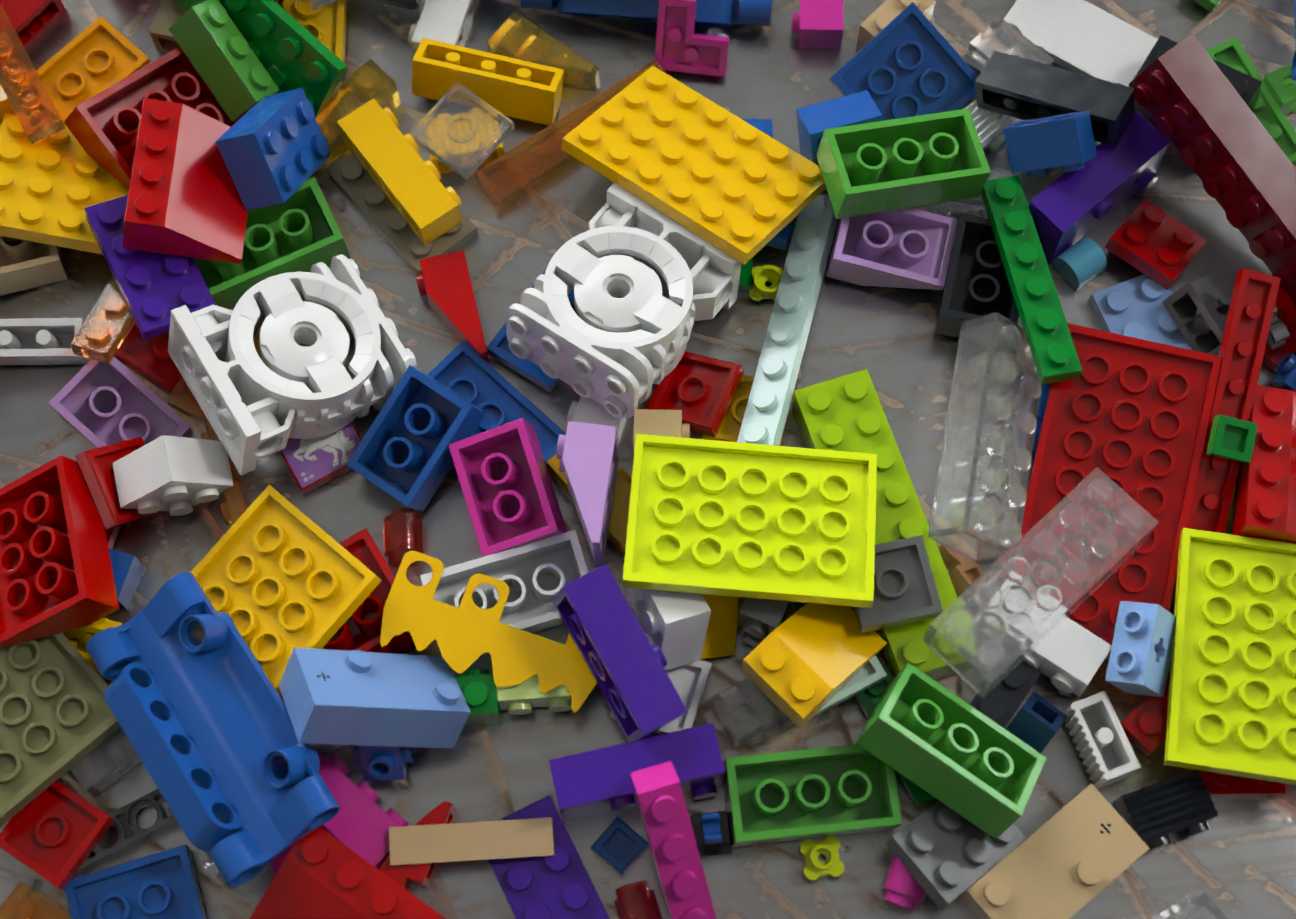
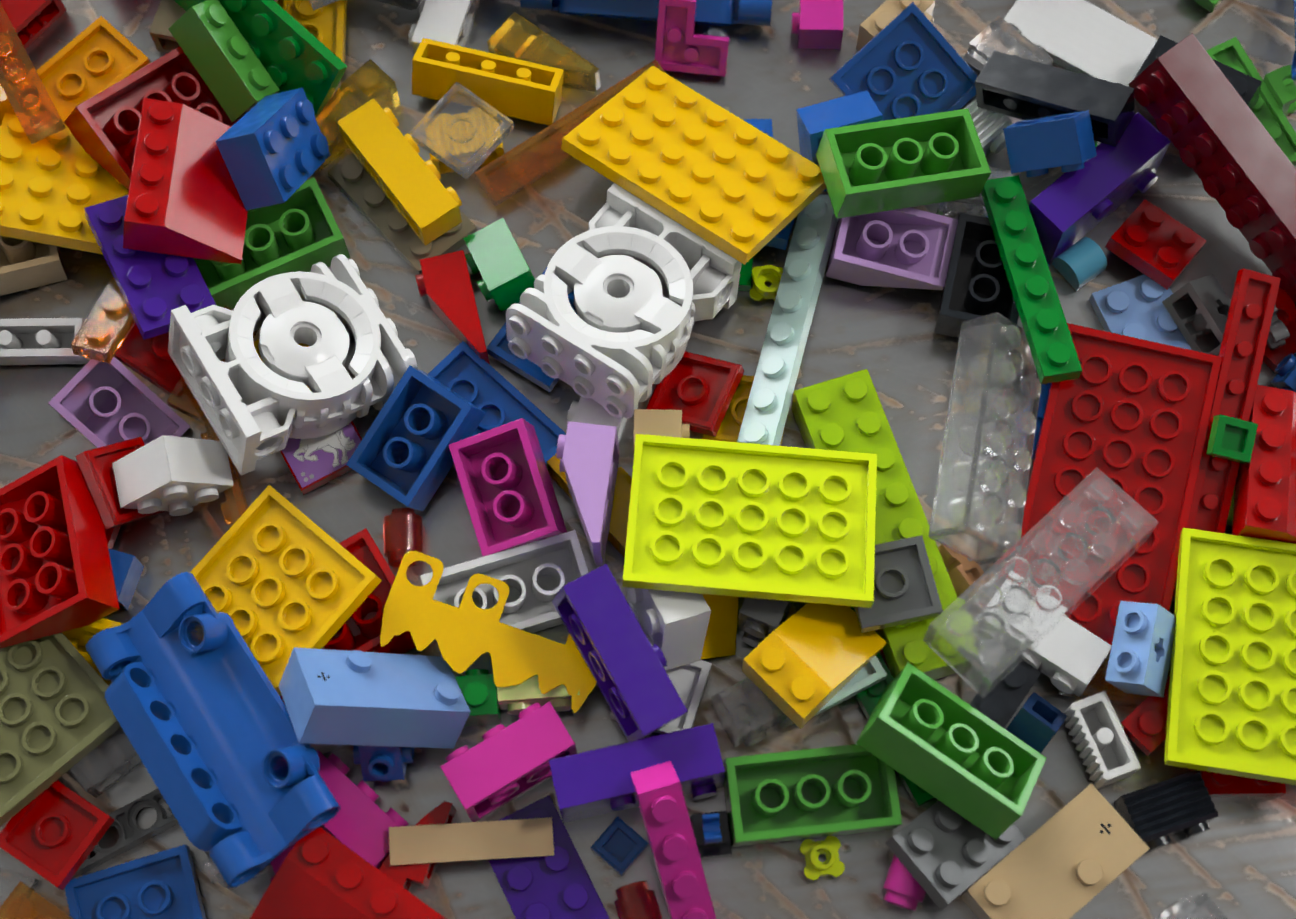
none -> dark pink brick [440,701,577,822]
none -> brick [463,218,535,312]

